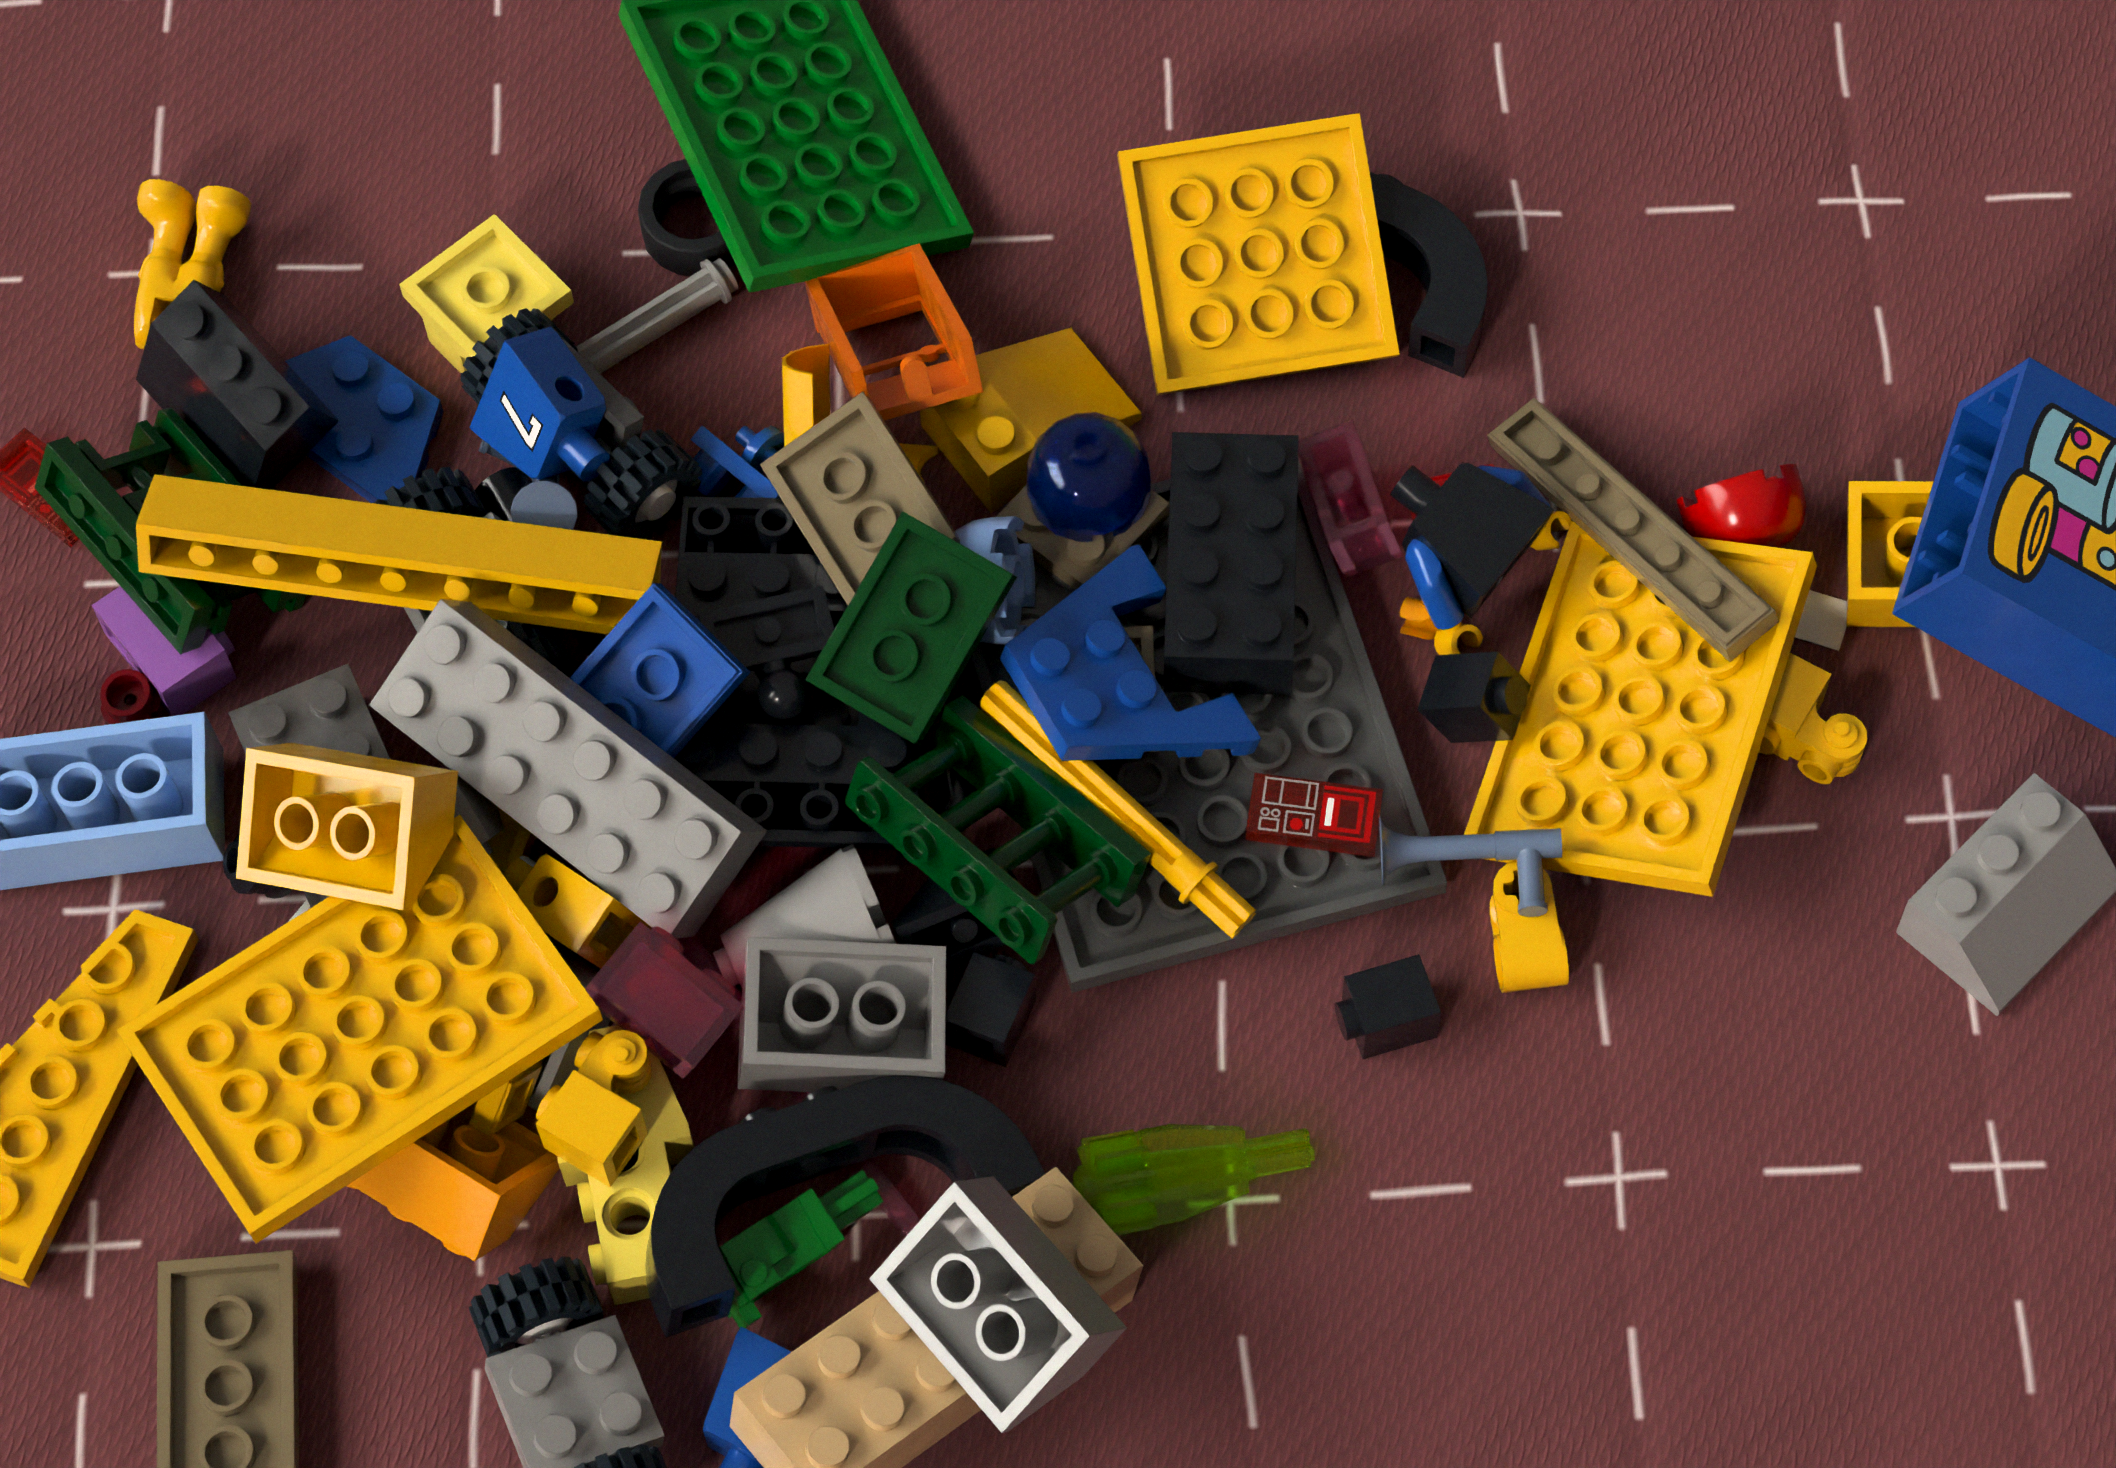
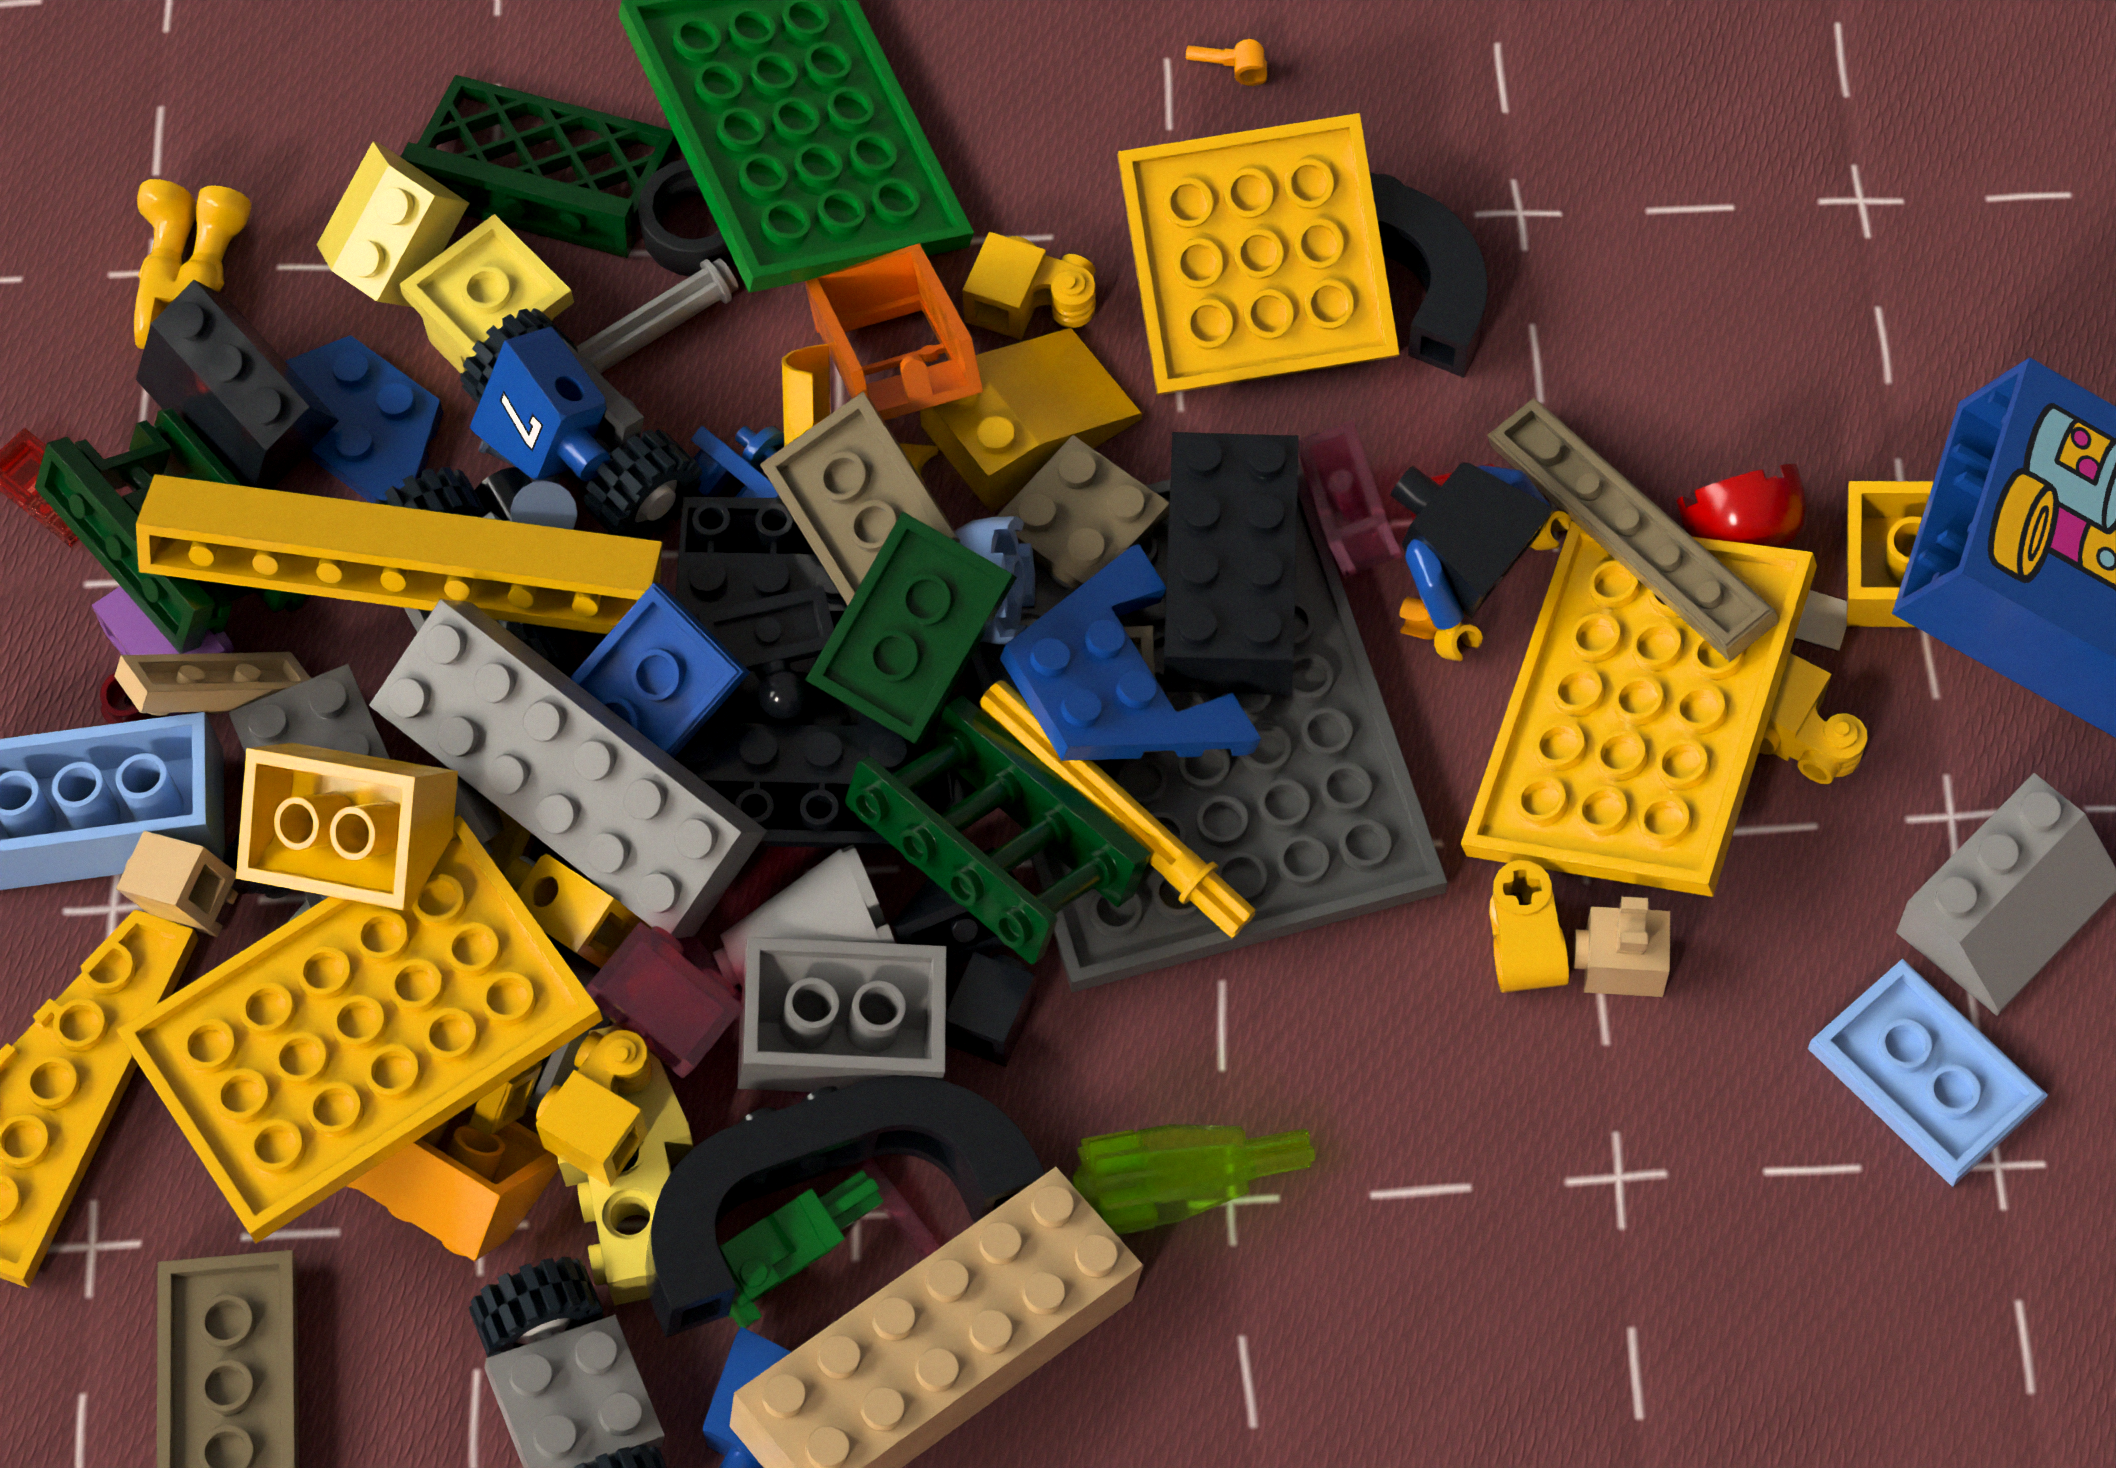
light grey slope [869,1176,1127,1433] -> none
clear blue cylinder [1026,412,1151,542] -> none
clear red tile [1246,773,1383,857] -> none
black brick [1335,954,1441,1059] -> none
sand blue piece [1379,816,1562,917] -> none
black brick [1417,651,1531,743] -> none
none -> tan plate [114,652,311,716]
none -> tan brick [116,831,238,937]
none -> light yellow slope [317,141,469,307]
none -> dark green fence [400,74,677,258]
none -> yellow brick [962,232,1096,340]
none -> light orange hand [1186,39,1267,86]
none -> tan brick [1573,897,1670,997]
none -> light blue tile [1808,958,2048,1187]

